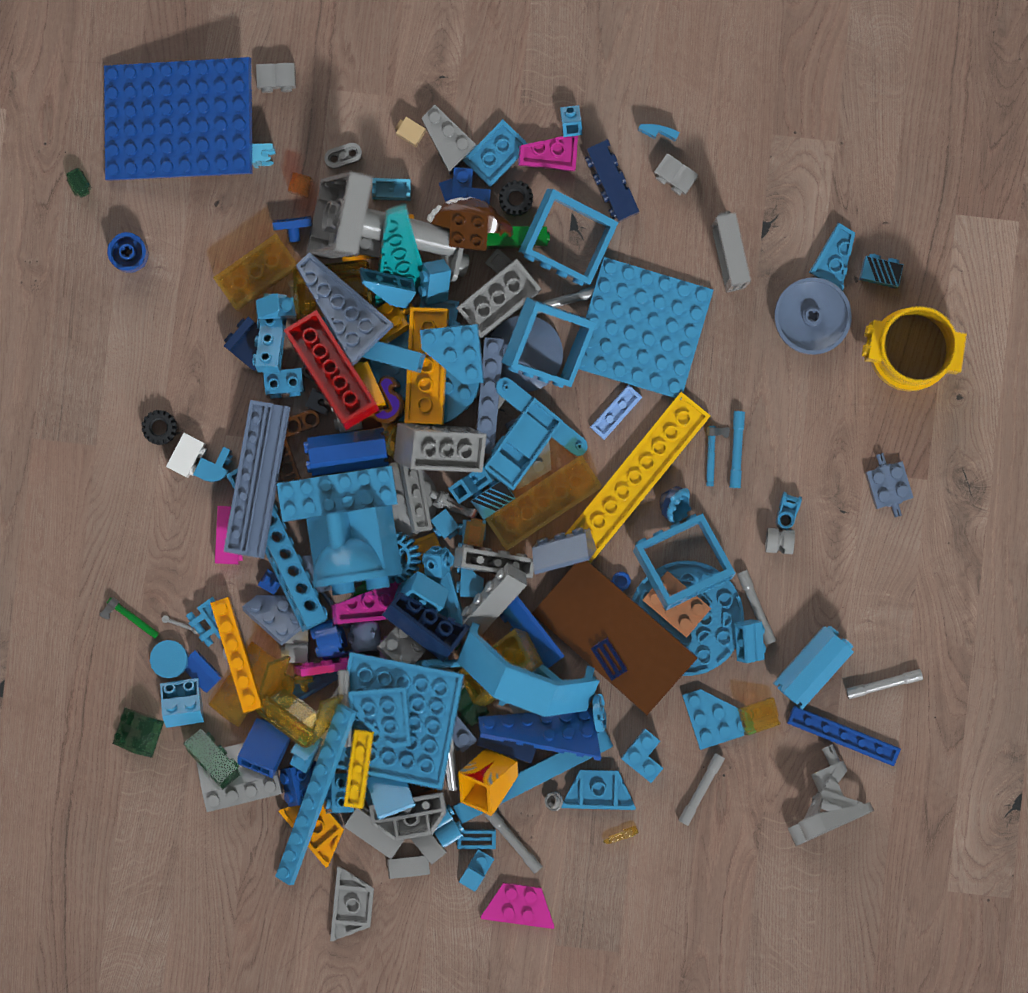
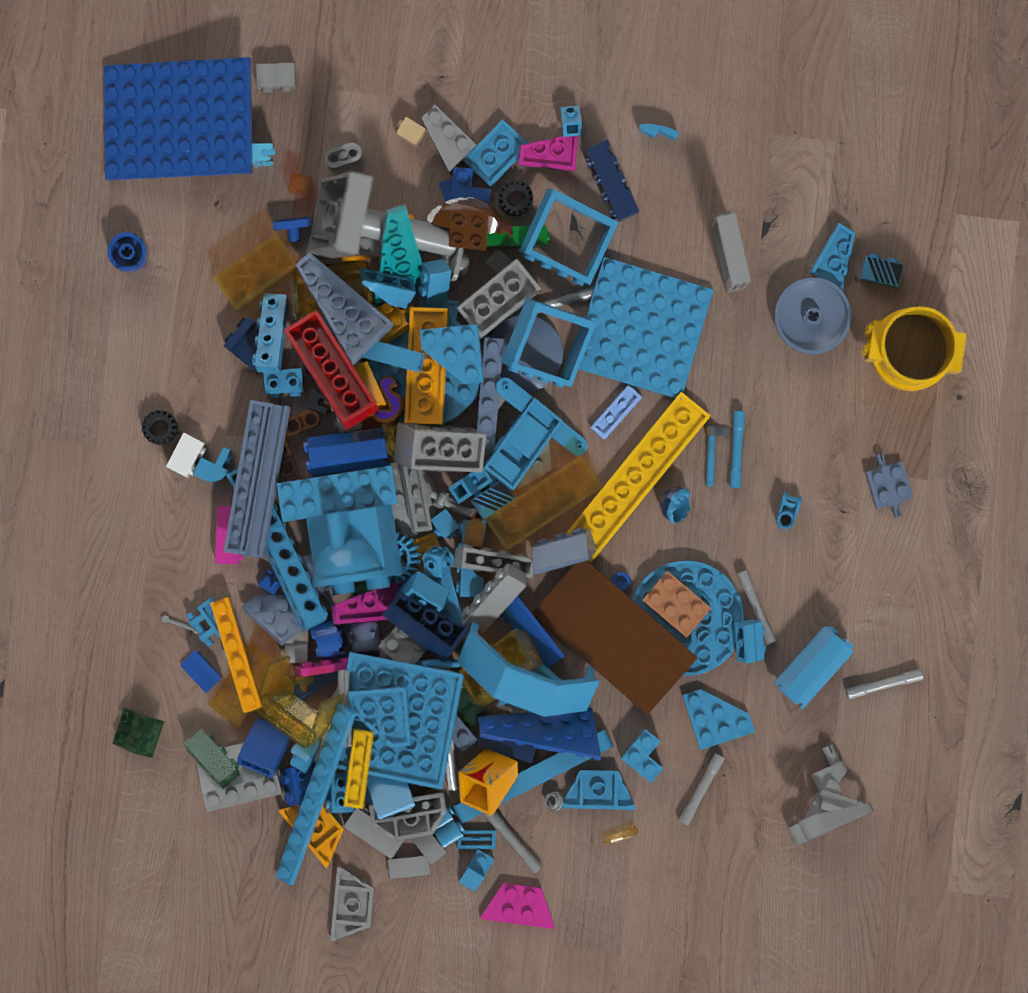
clear green brick [66,168,92,198] -> none
green piece [99,597,159,639] -> none
dark azure tile [150,640,188,678] -> none
dark azure slope [160,678,204,728] -> none
dark azure slope [256,293,296,319] -> none
medium azure hinge [372,178,411,201] -> none
clear blue tile [591,638,628,681] -> none
dark azure tile [593,694,607,732] -> none
dark azure window [633,513,736,611] -> none
light grey brick [654,153,699,196] -> none
clear yellow plate [738,697,781,736] -> none
light grey wheel [765,528,795,554] -> none
blue tile [787,705,901,766] -> none

